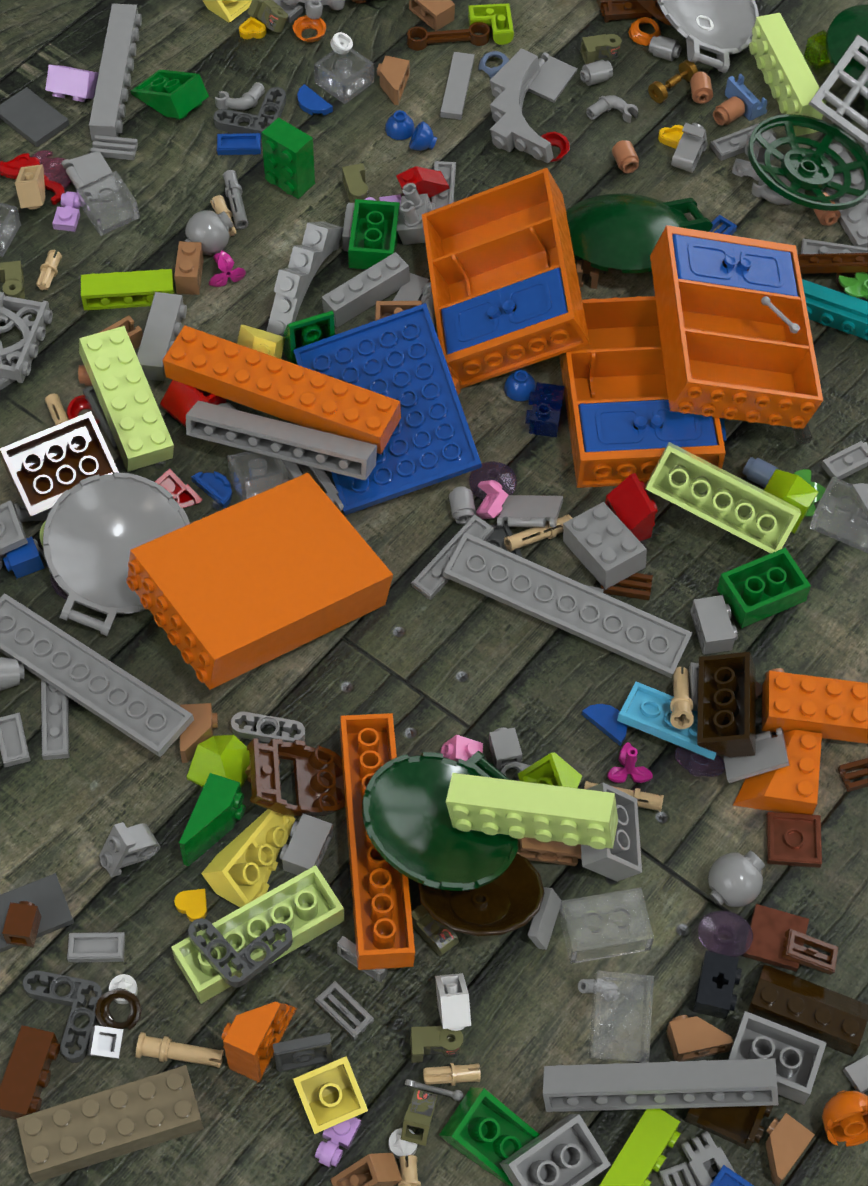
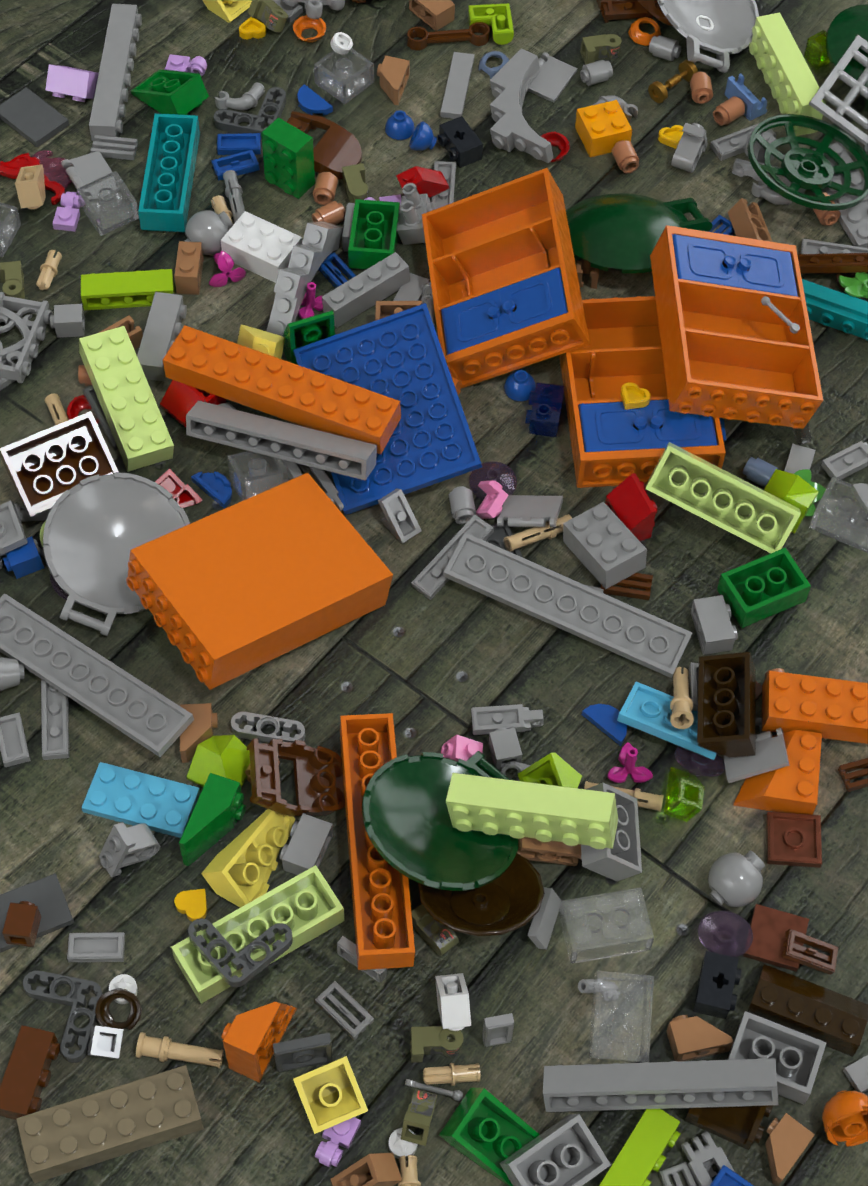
none -> light grey brick [50,304,85,338]
none -> medium azure plate [82,762,200,838]
none -> teal brick [138,113,200,232]
none -> lavender plate [165,54,207,76]
none -> blue tile [211,150,260,181]
none -> white brick [221,211,302,283]
none -> reddish brown slope [287,111,362,180]
none -> dark pink plant [298,282,323,319]
none -> nougat brick [312,201,346,225]
none -> nougat brick [313,172,338,205]
none -> blue tile [318,252,356,288]
none -> light grey slope [378,488,422,543]
none -> black brick [438,116,483,168]
none -> light grey hinge [471,704,544,735]
none -> light grey tile [482,1013,514,1047]
none -> light orange brick [575,100,632,157]
none -> yellow tile [621,382,651,410]
none -> clear neon green slope [664,767,705,822]
none -> medium nougat piece [727,198,773,242]
none -> light grey tile [784,444,816,474]

